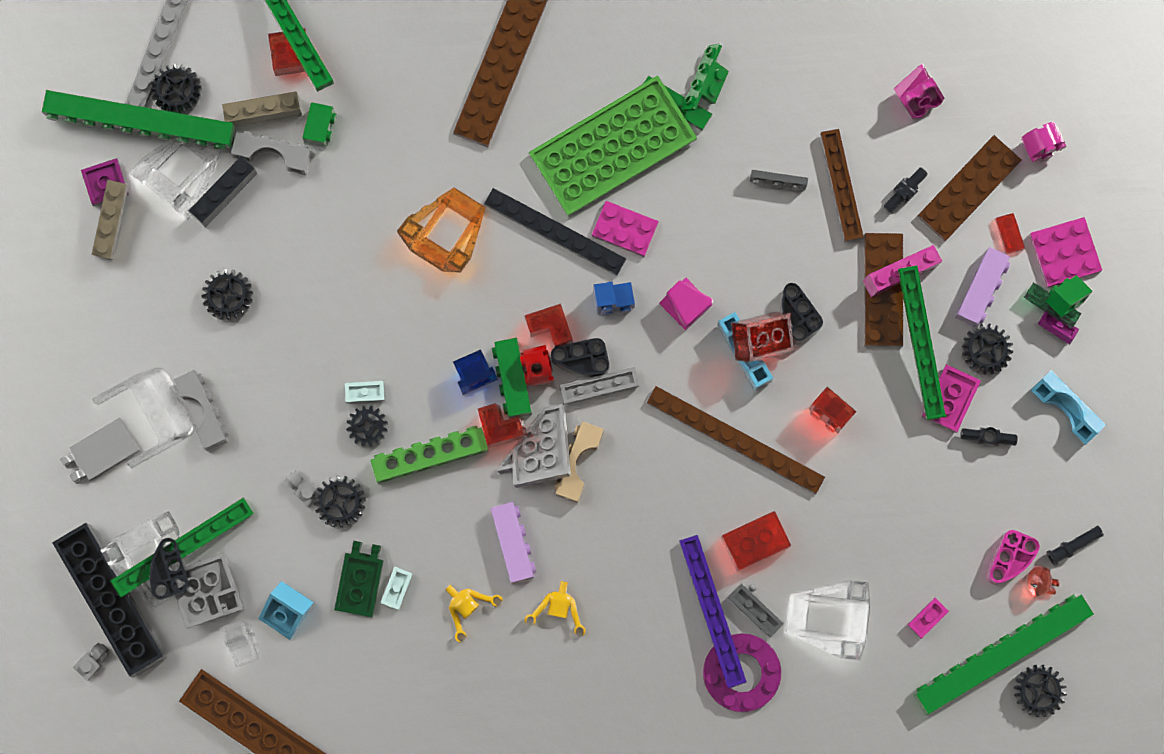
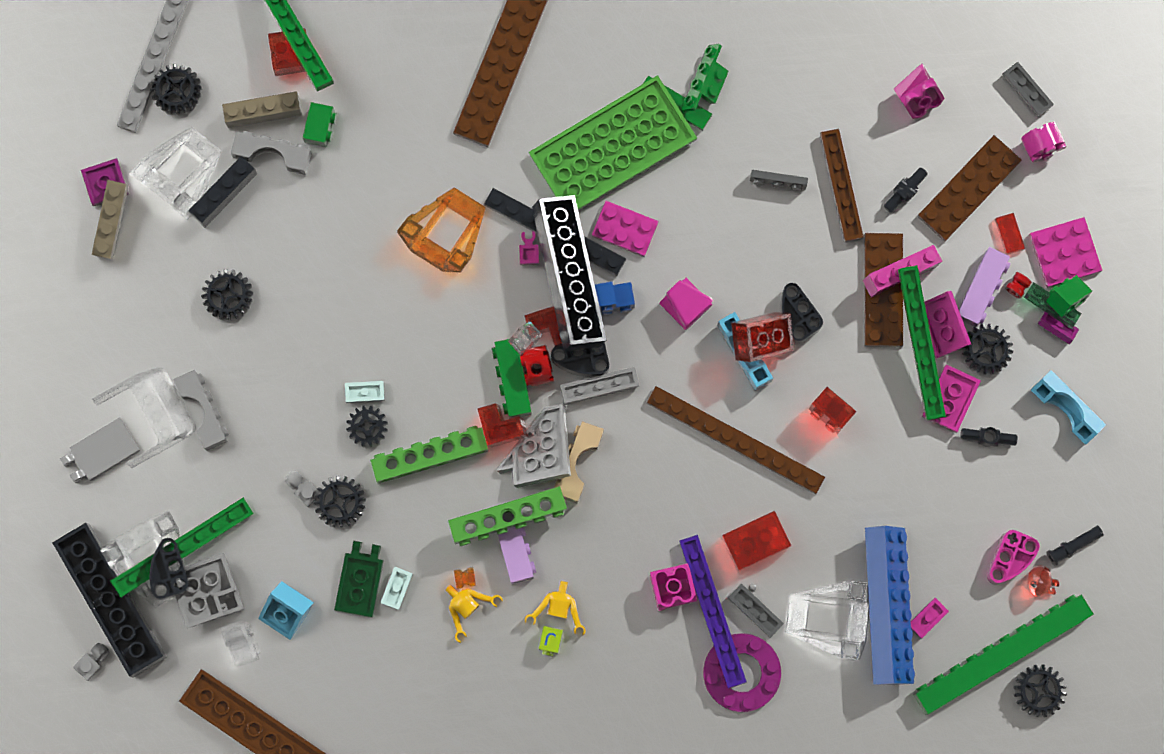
green brick [41,90,235,150] -> none
clear blue plate [453,349,498,395] -> none
none -> bright green brick [448,486,567,546]
none -> clear orange wheel [454,567,476,589]
none -> clear brick [508,321,543,355]
none -> dark pink plate [519,231,539,265]
none -> black brick [532,195,607,352]
none -> lime brick [539,626,563,657]
none -> dark pink piece [650,563,697,611]
none -> blue brick [865,526,915,685]
none -> dark pink plate [924,291,971,358]
none -> dark grey plate [1002,62,1054,117]
none -> red wheel [1005,272,1032,299]

